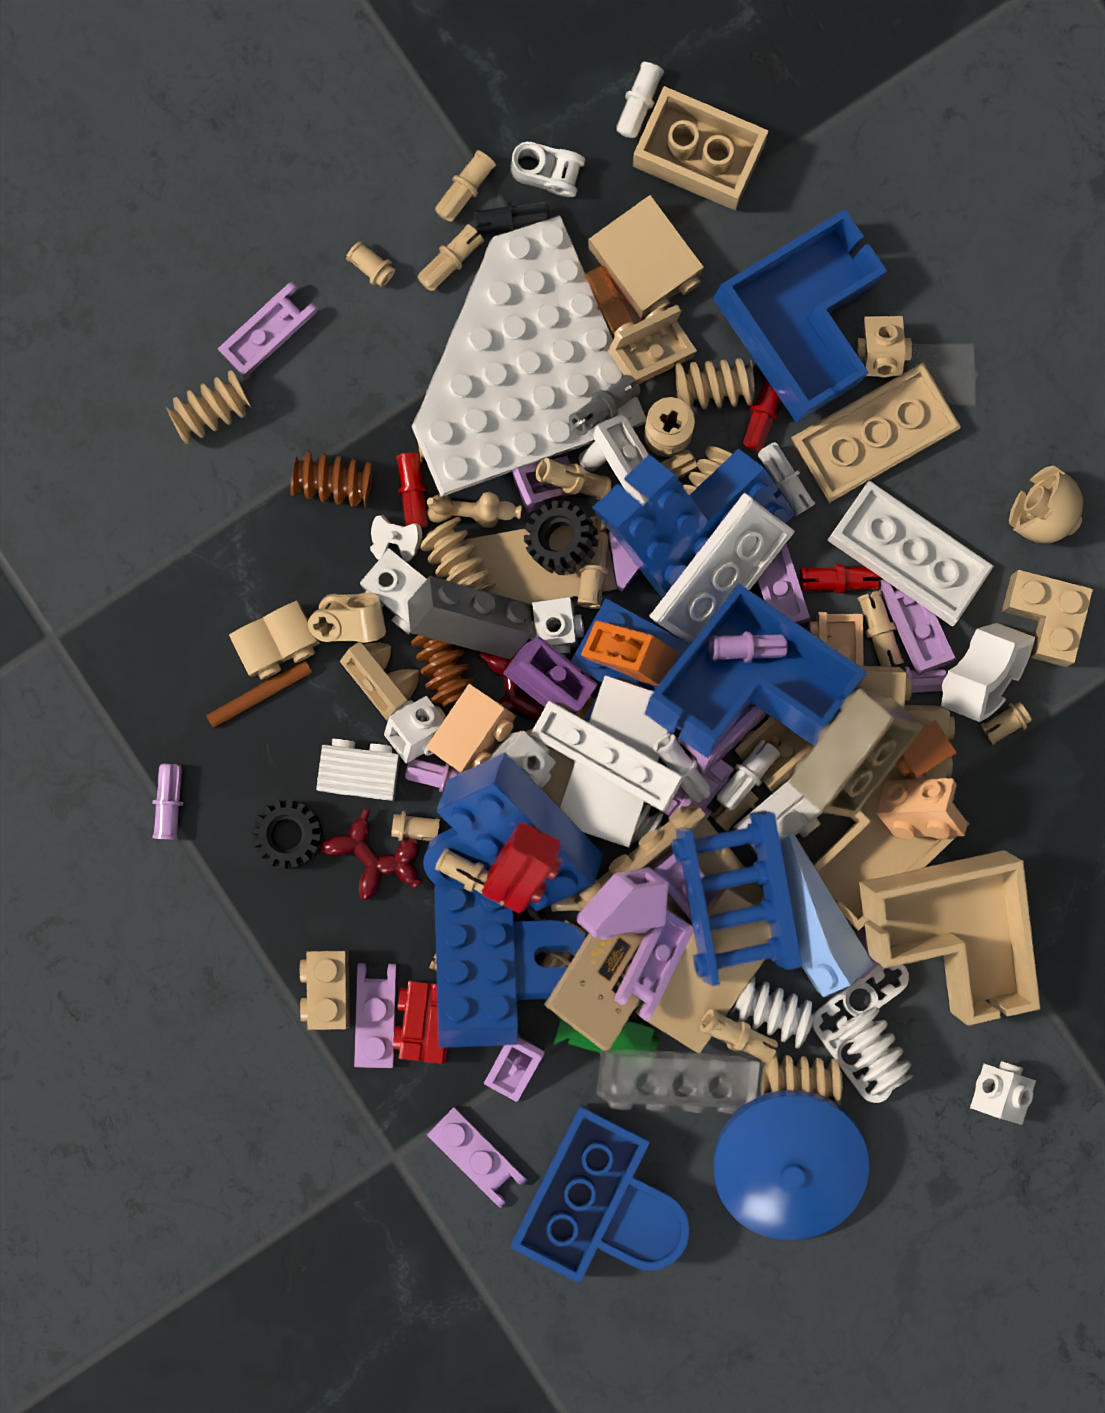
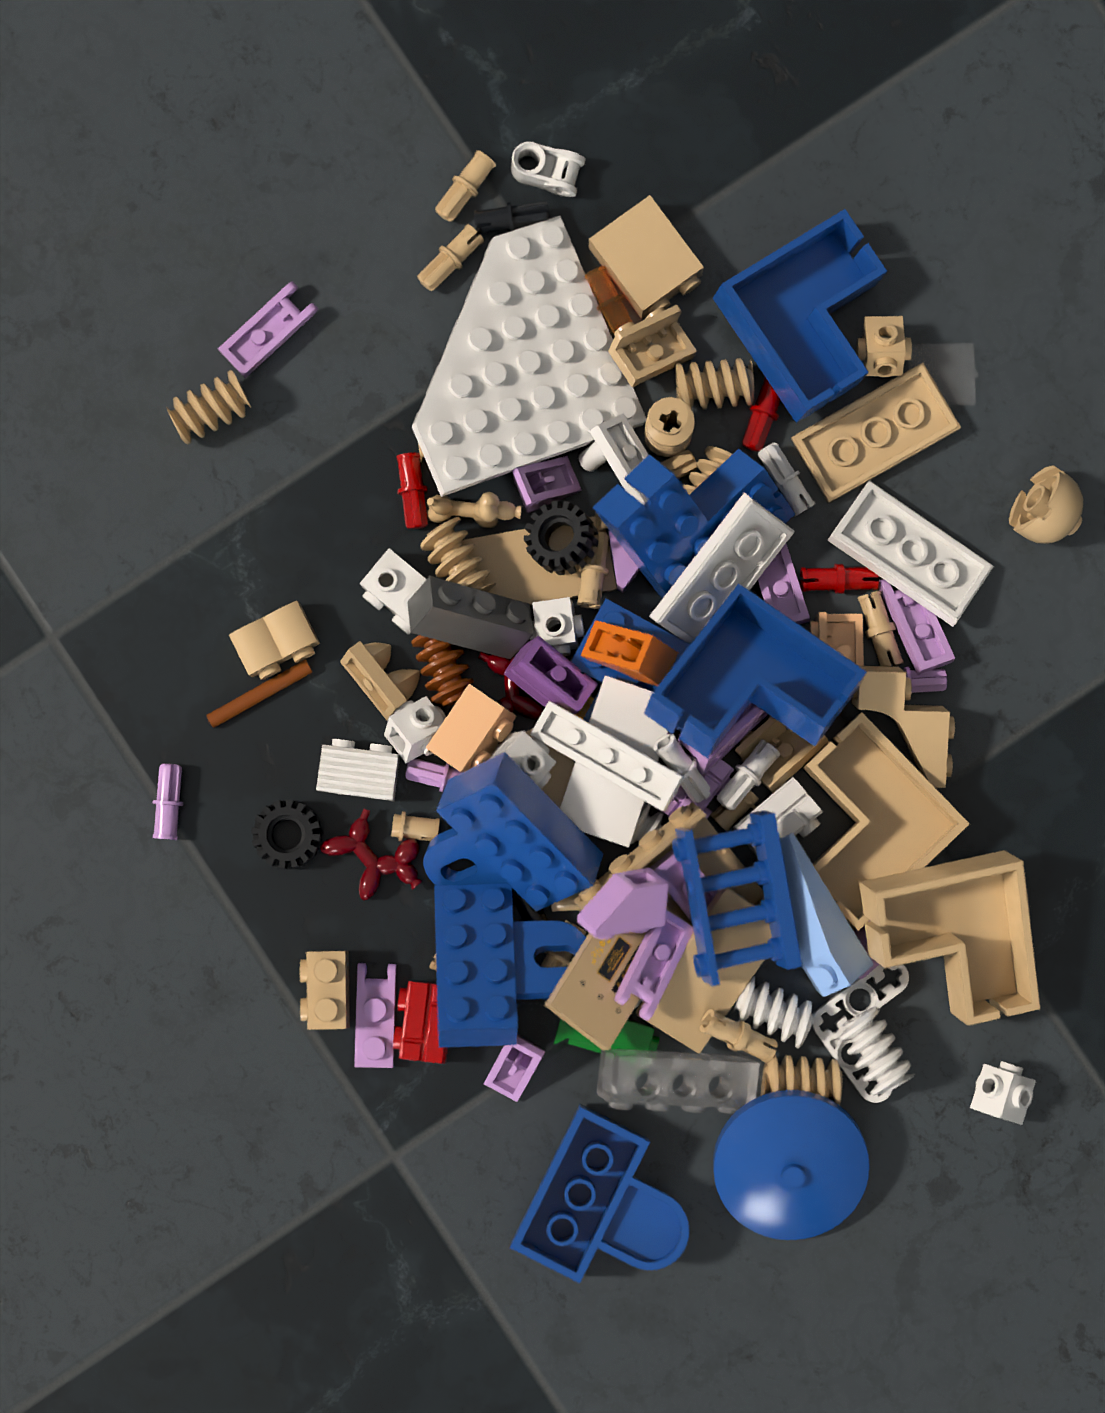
dark orange piece [290,450,372,508] -> none
tan piece [308,593,386,643] -> none
tan pin [346,240,395,287] -> none
white piece [370,515,422,562] -> none
lavender hinge [427,1107,528,1208] -> none
tan pin [435,848,504,906] -> none
red brick [481,822,562,913] -> none
tan pin [536,458,611,500] -> none
dark grey pin [569,374,640,435] -> none
white axle [617,62,664,138] -> none
tan brick [633,86,768,211] -> none
lavender axle [708,631,787,663] -> none
dark tan brick [788,688,924,818] -> none
light nougat bracket [876,778,968,840] -> none
dark orange brick [895,720,957,779] -> none
white brick [941,623,1035,722] -> none
tan pin [980,702,1032,745] -> none
tan brick [1002,570,1093,667] -> none

